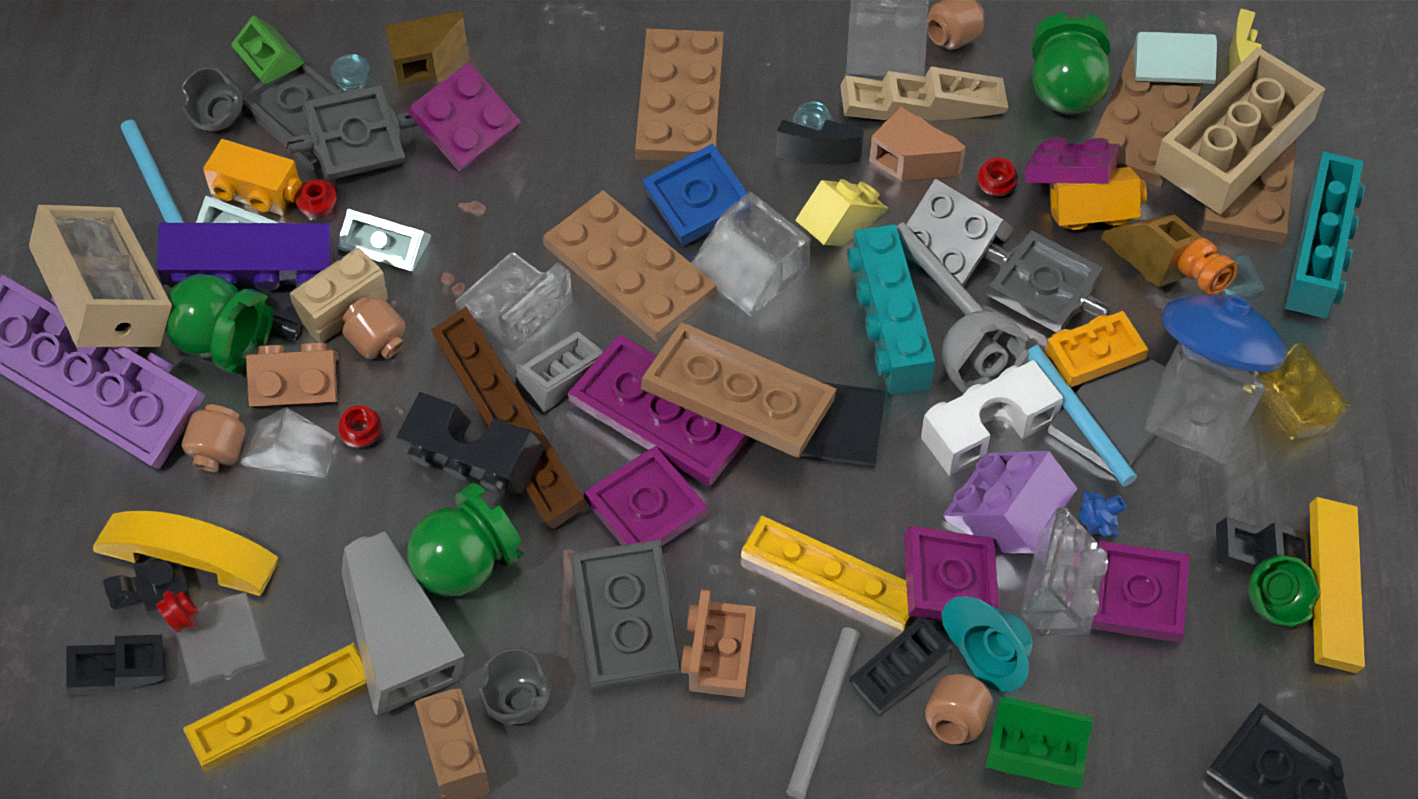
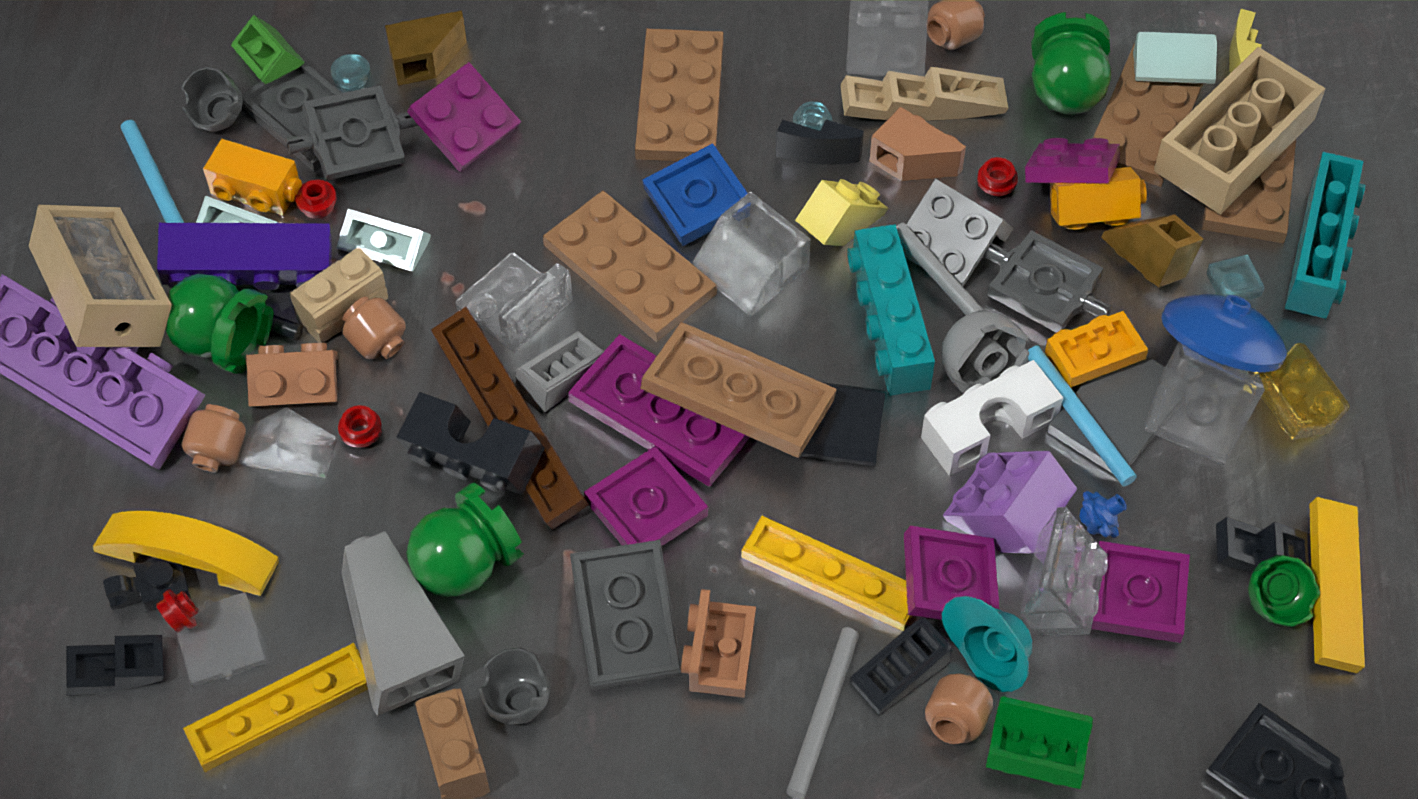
orange wheel [1178,238,1238,295] -> none

